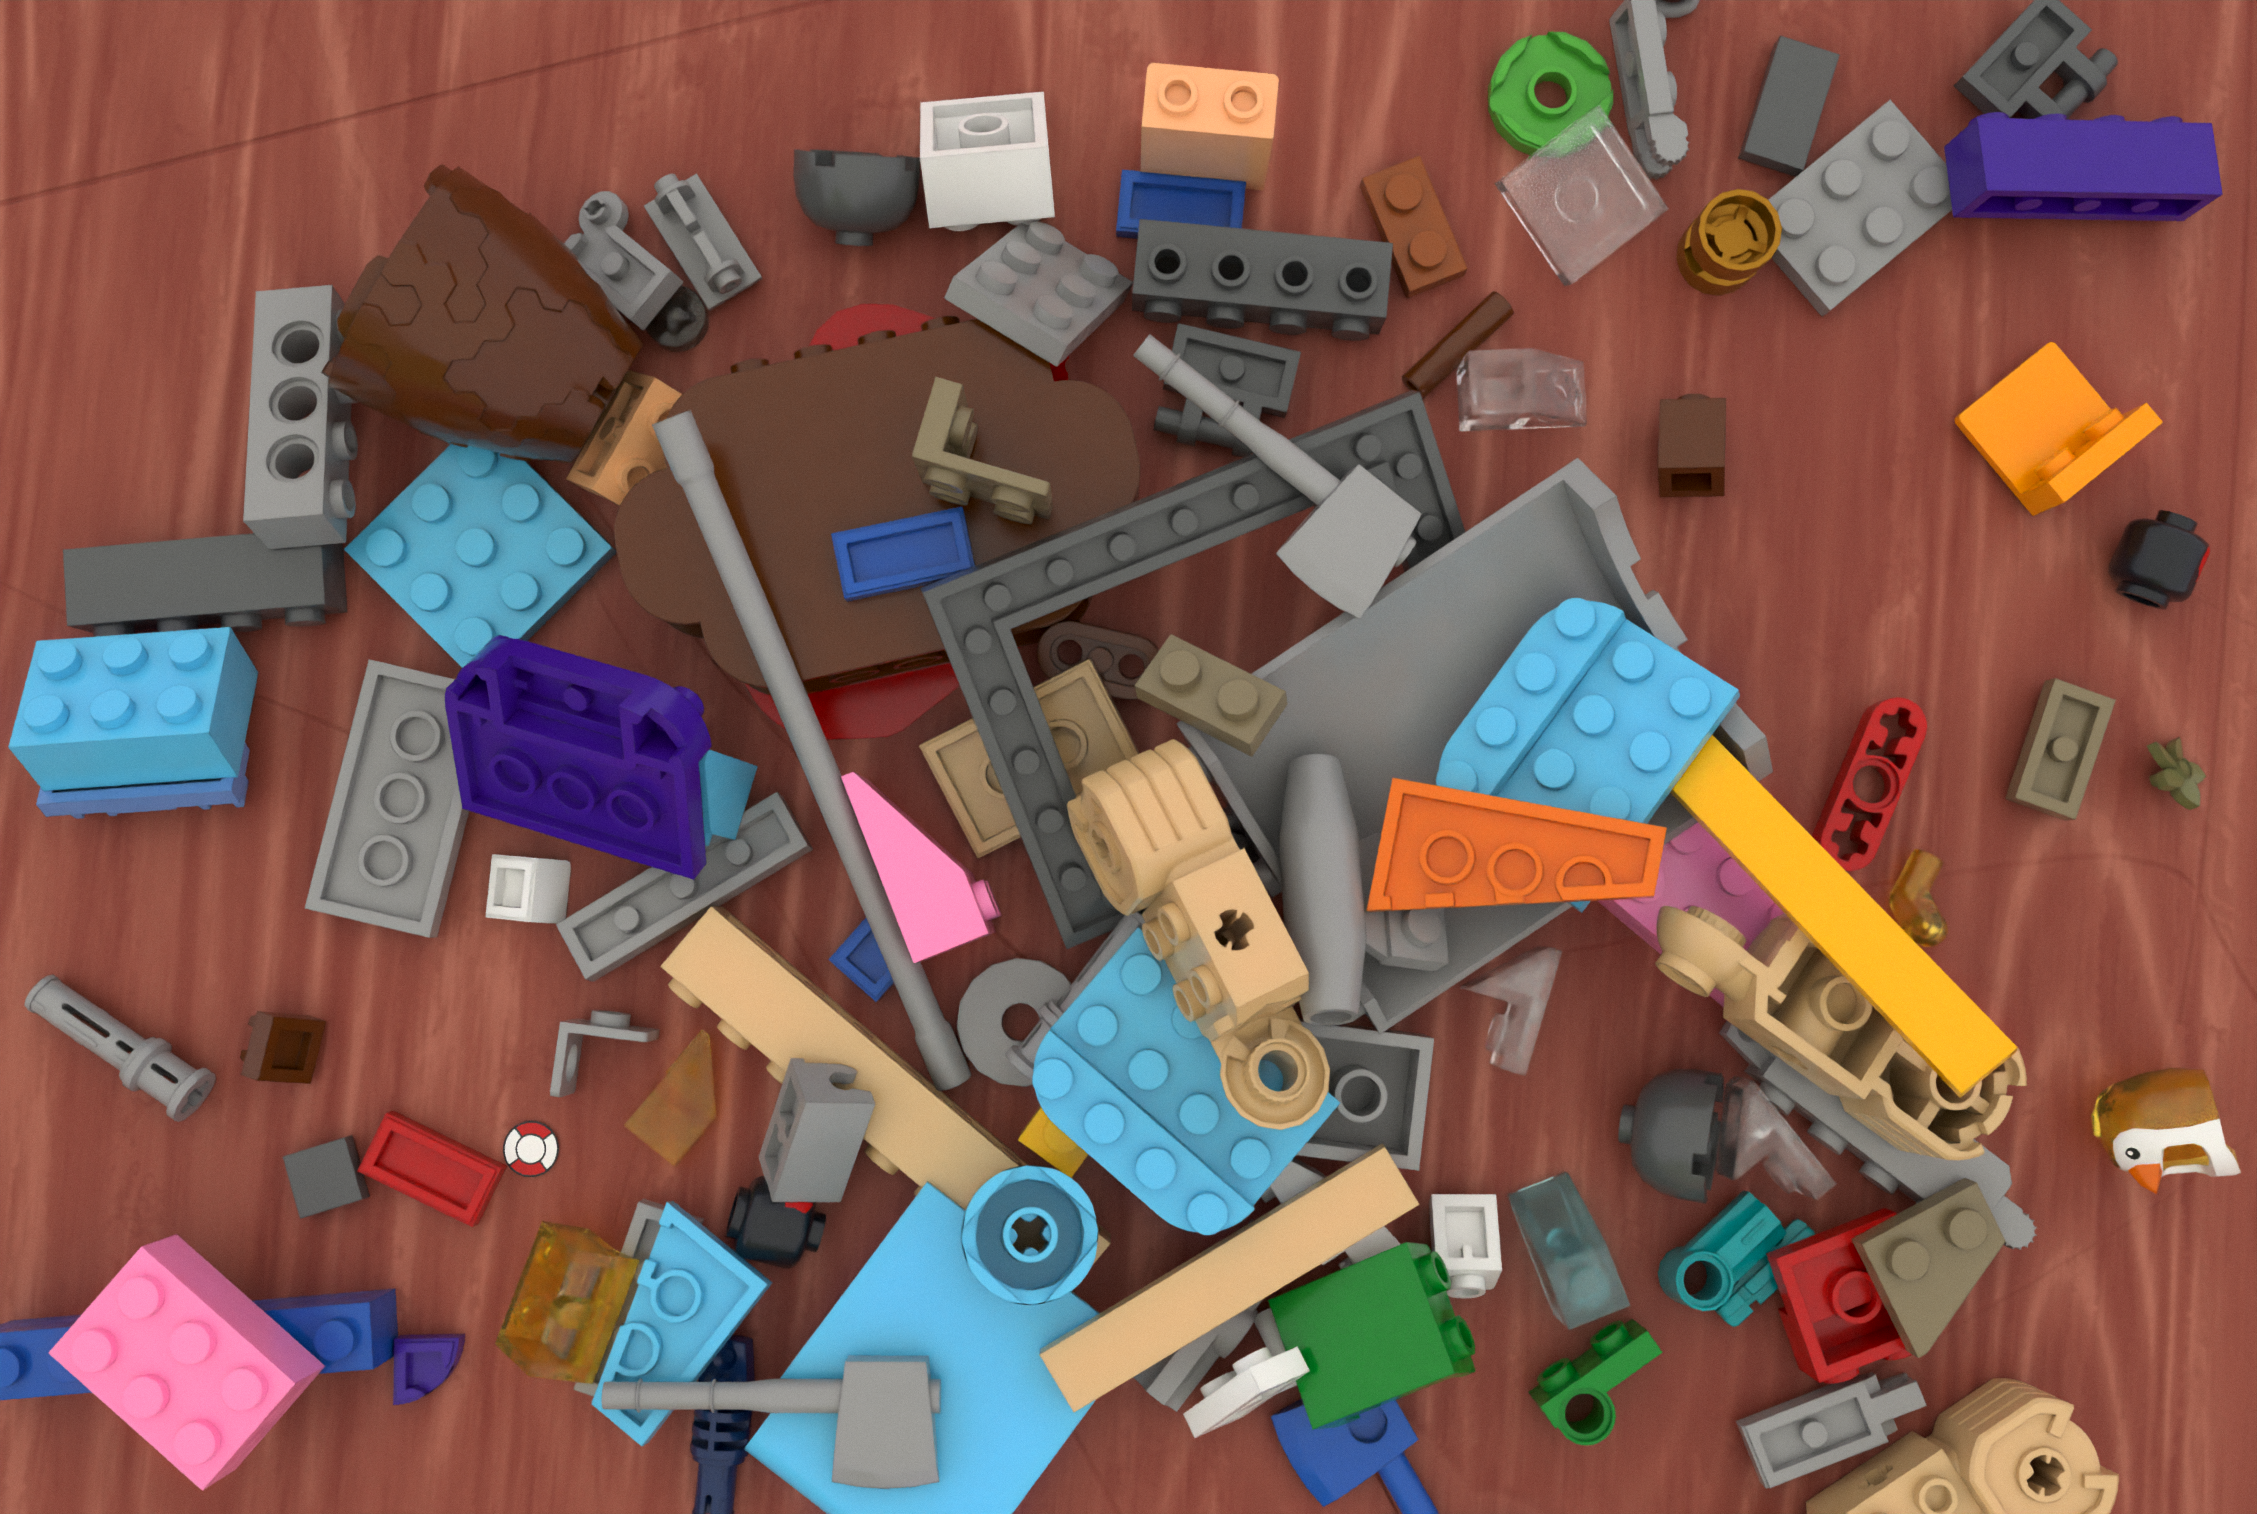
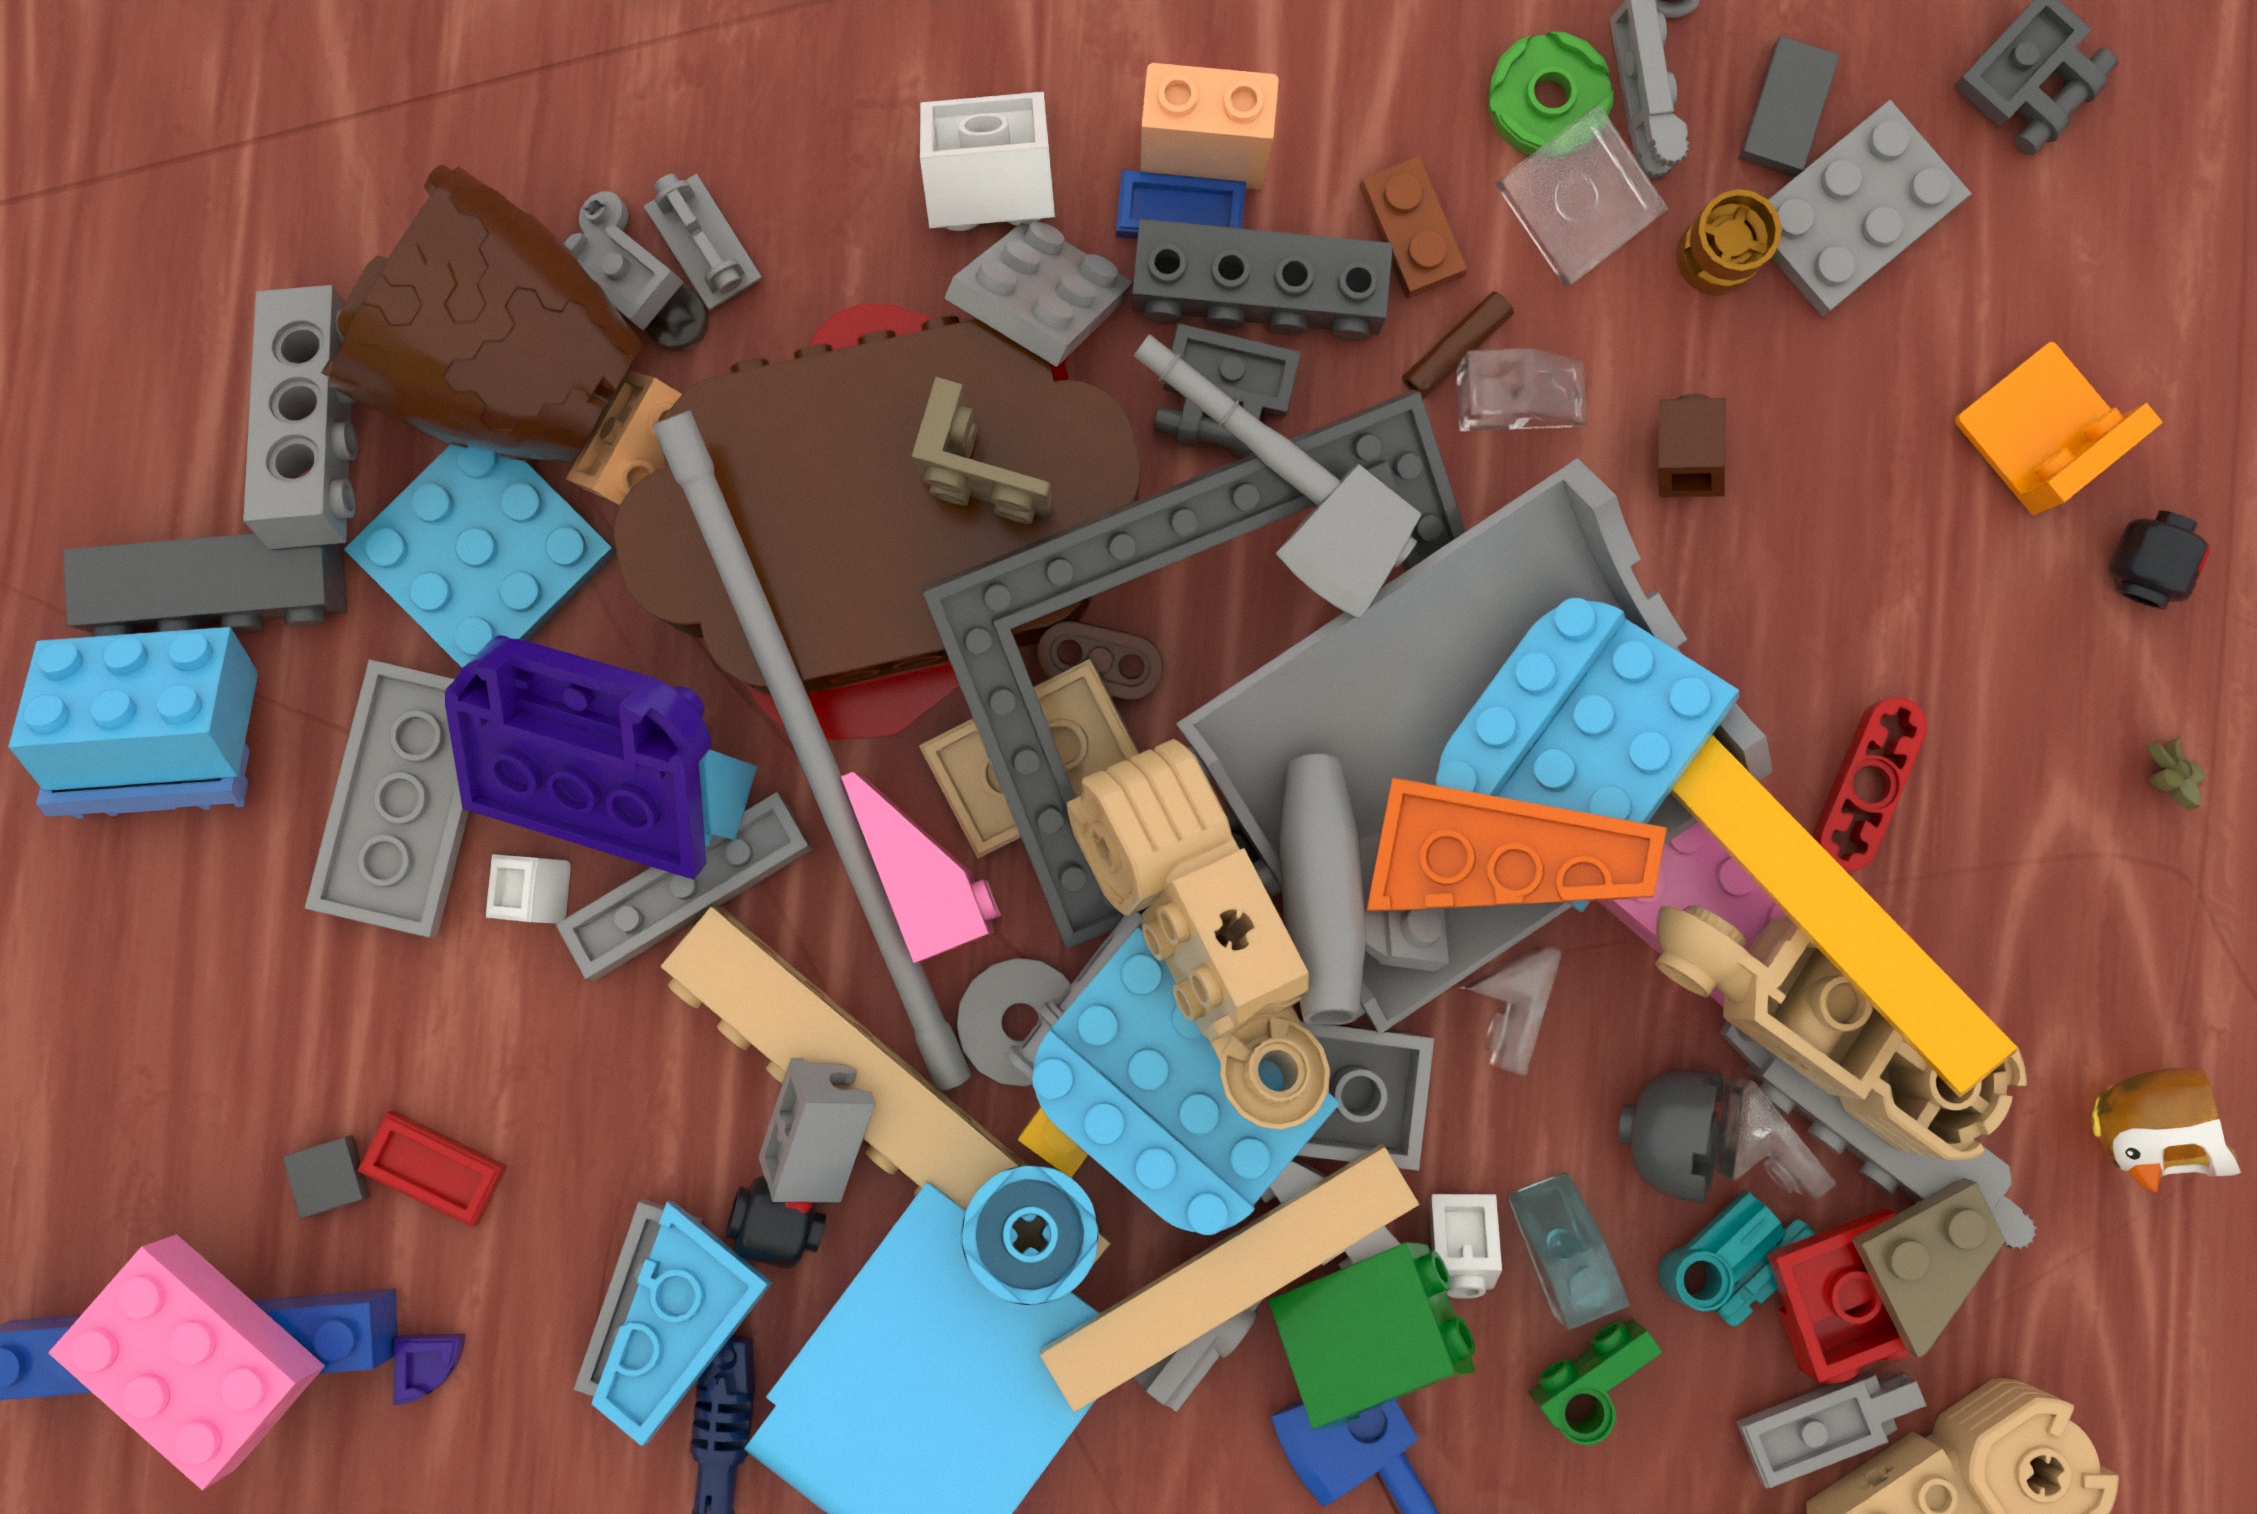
light grey pin [24,974,216,1122] -> none
reddish brown tile [240,1011,326,1084] -> none
clear yellow window [495,1221,640,1384] -> none
sticker [503,1121,559,1177] -> none
light grey bracket [550,1010,660,1097] -> none
light grey piece [602,1355,941,1489] -> none
clear yellow slope [624,1030,717,1167] -> none
dark grey cylinder [793,149,920,246] -> none
blue tile [829,918,894,1002] -> none
blue tile [831,507,975,602] -> none
dark tan plate [1134,634,1288,757] -> none
white plate [1183,1308,1310,1438] -> none
clear yellow arm [1889,849,1948,947] -> none
dark purple brick [1944,112,2223,221] -> none
dark tan plate [2005,678,2116,821] -> none

